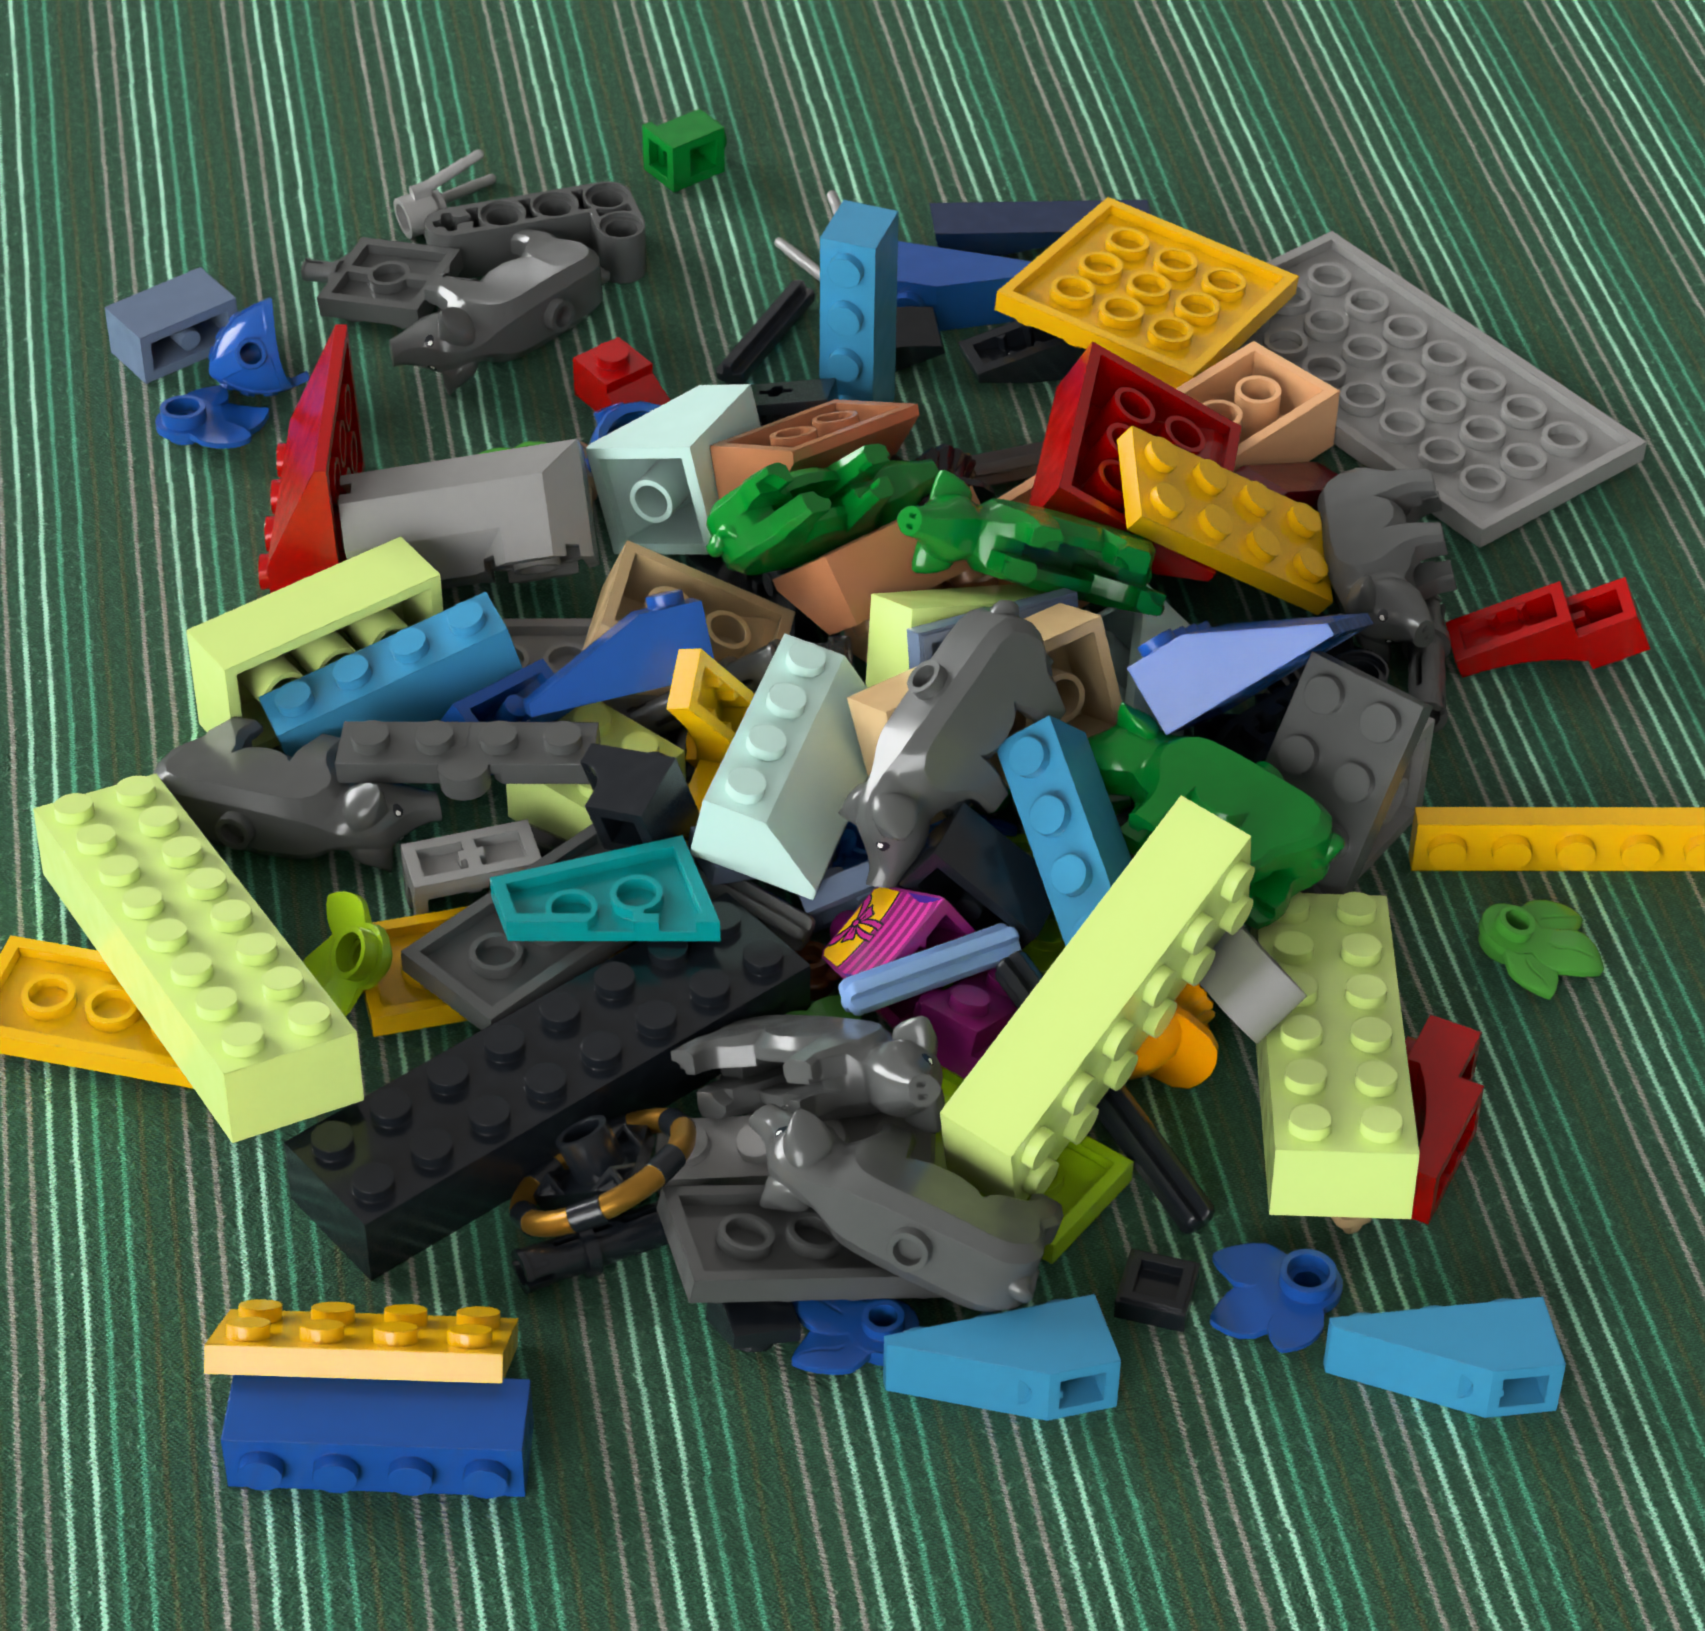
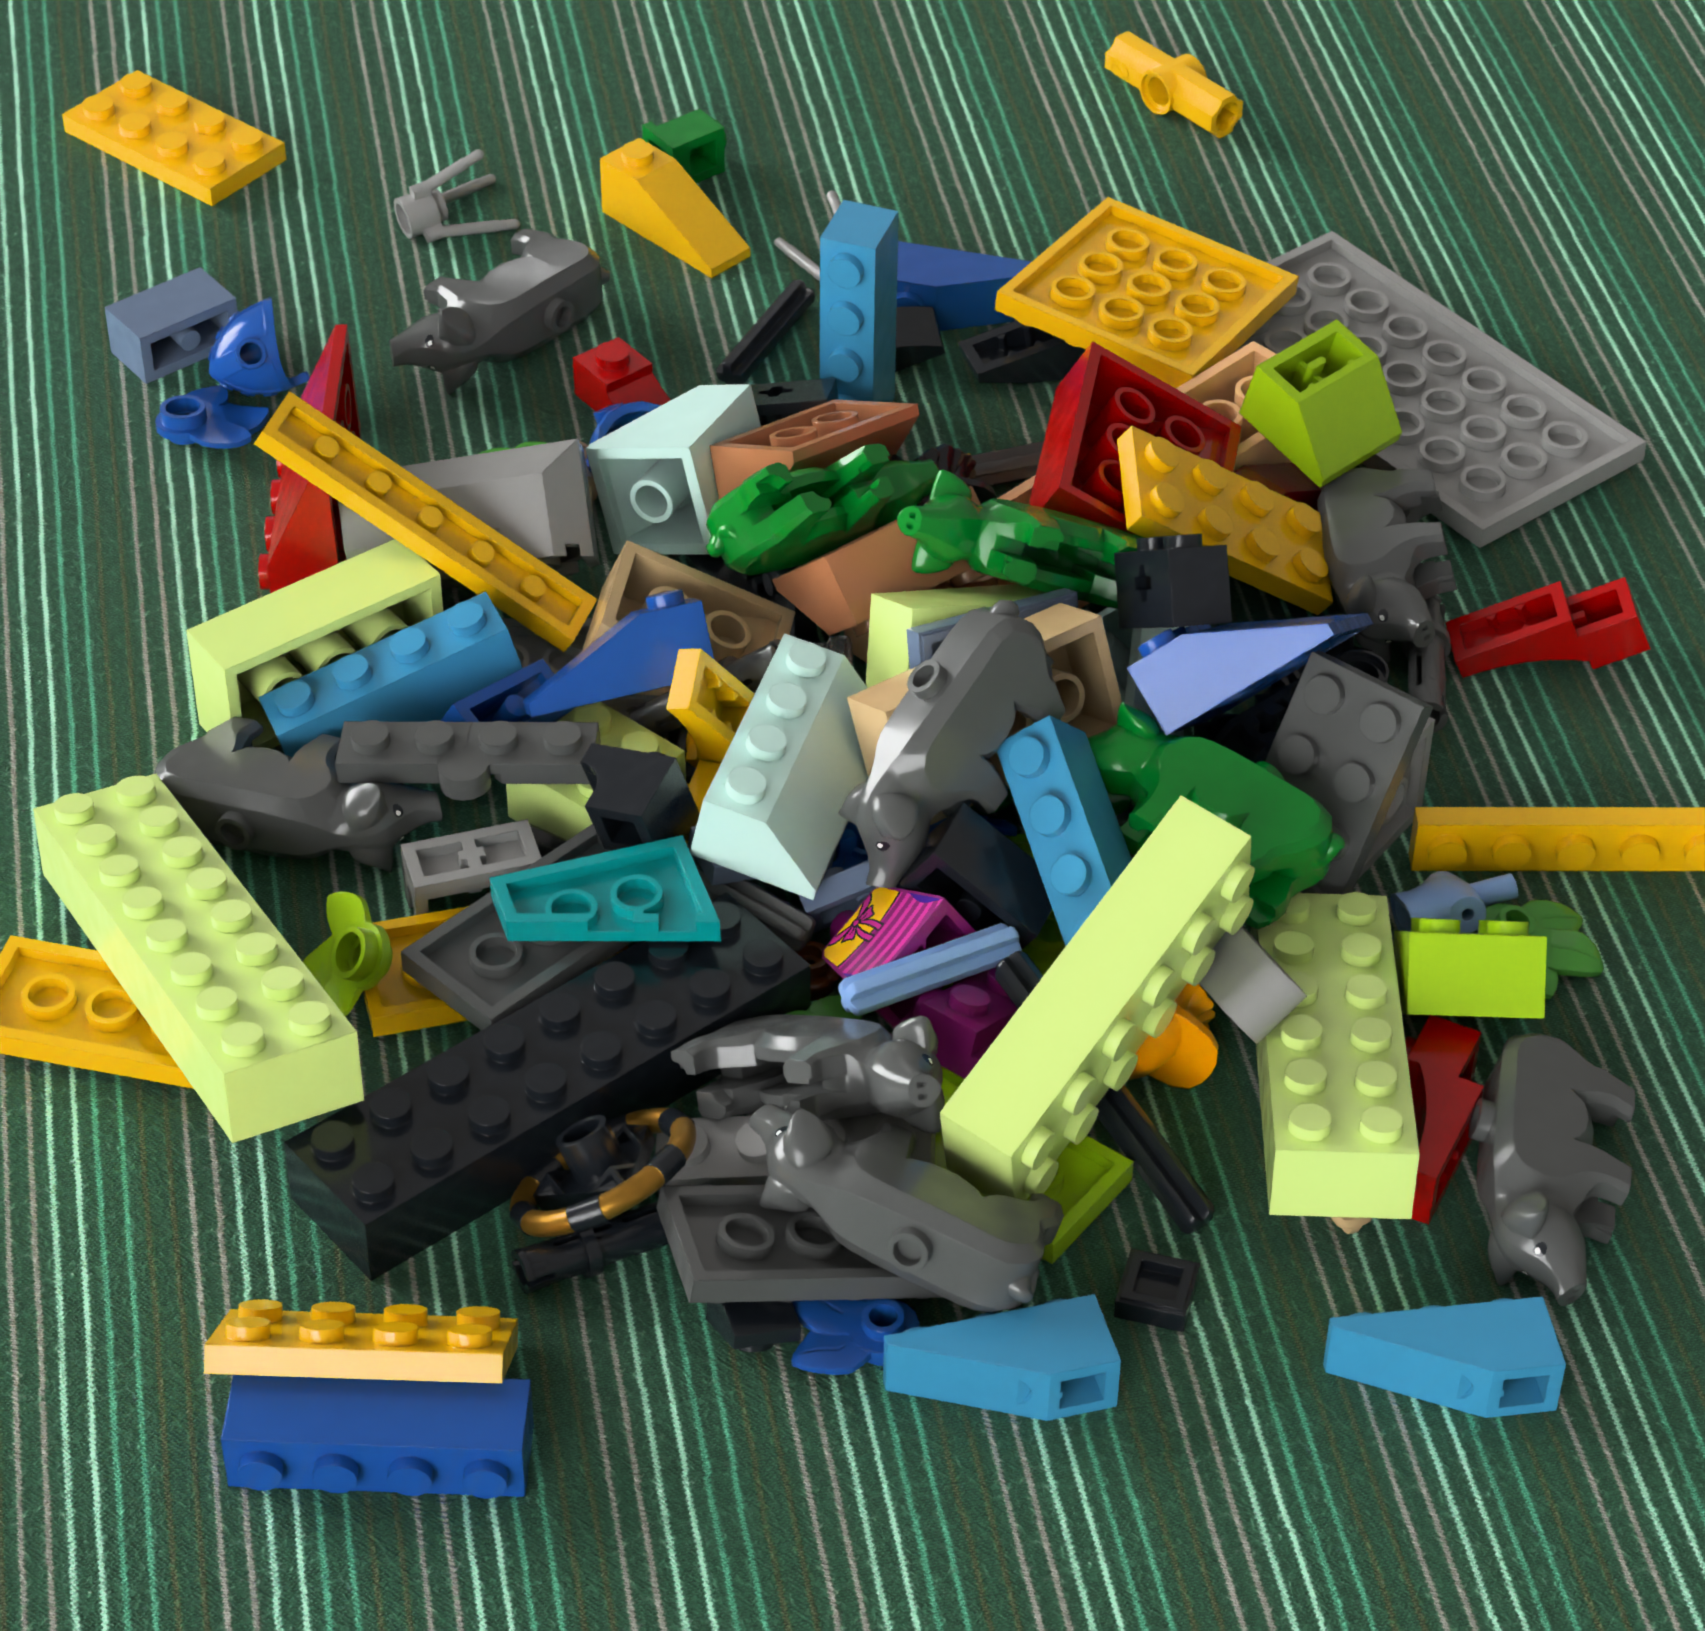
dark grey plate [301,237,479,328] -> none
dark grey beam [425,181,647,284] -> none
dark blue slope [929,200,1151,256] -> none
blue plate [1210,1243,1343,1353] -> none
none -> yellow plate [62,70,286,206]
none -> yellow plate [254,391,598,652]
none -> yellow slope [600,138,751,278]
none -> yellow piece [1105,31,1243,138]
none -> black brick [1114,533,1232,629]
none -> lime slope [1239,319,1402,488]
none -> light blue piece [1390,871,1518,933]
none -> lime brick [1393,918,1547,1019]
none -> dark grey animal [1468,1033,1635,1306]

